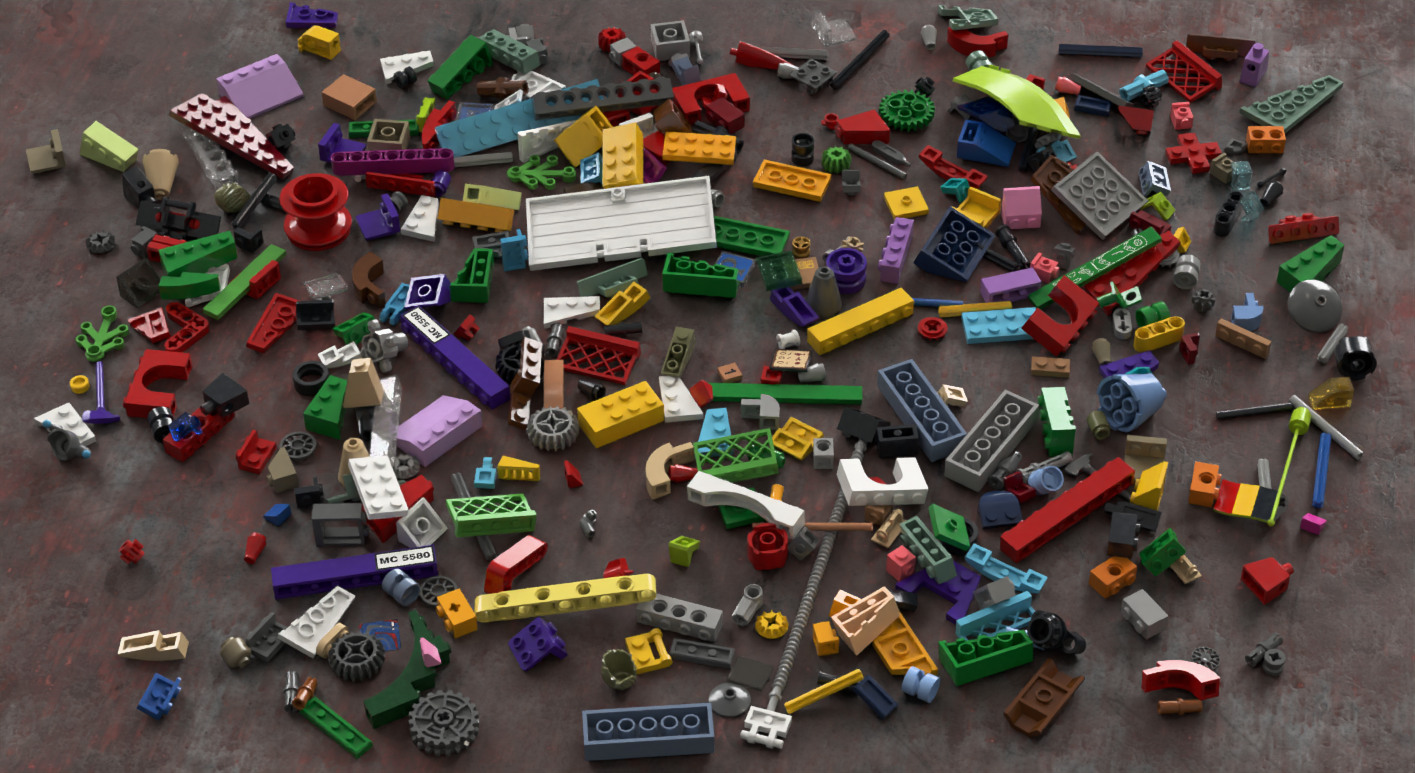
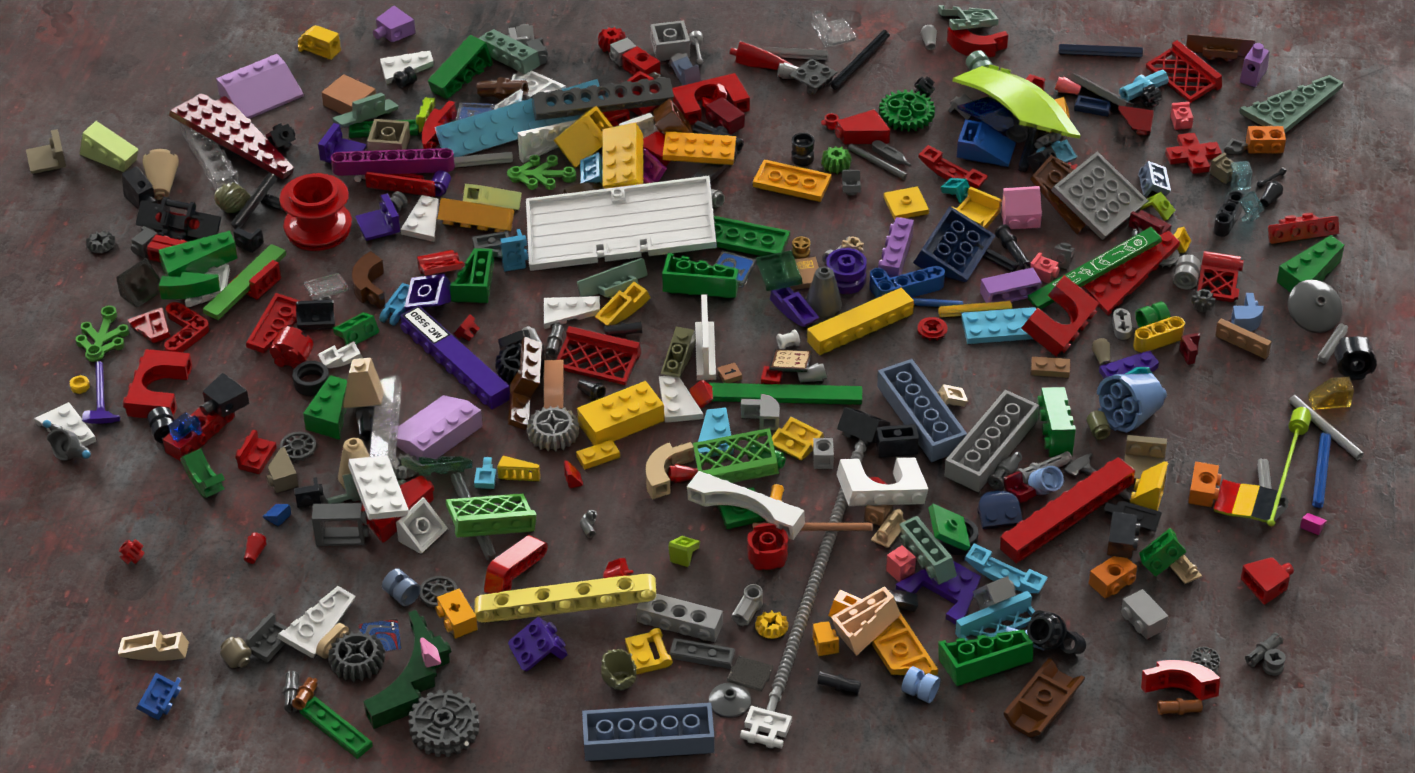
dark purple brick [271,545,438,599] -> none
dark purple wing [286,2,338,29] -> none
light grey piece [360,319,408,373] -> none
yellow axle [784,669,863,713] -> none
dark grey bracket [788,526,819,561] -> none
dark blue tile [853,674,899,720] -> none
green bracket [1097,281,1142,309] -> none
black bar [1216,403,1293,420] -> none
none -> green arch [180,449,225,498]
none -> red brick [270,326,314,369]
none -> sand green bracket [333,93,398,128]
none -> medium lavender torso [373,6,415,42]
none -> clear green wing [401,456,473,476]
none -> red piece [417,250,465,276]
none -> yellow plate [576,439,620,470]
none -> white fence [695,294,716,380]
none -> blue beam [869,266,945,298]
none -> red piece [1197,251,1244,302]

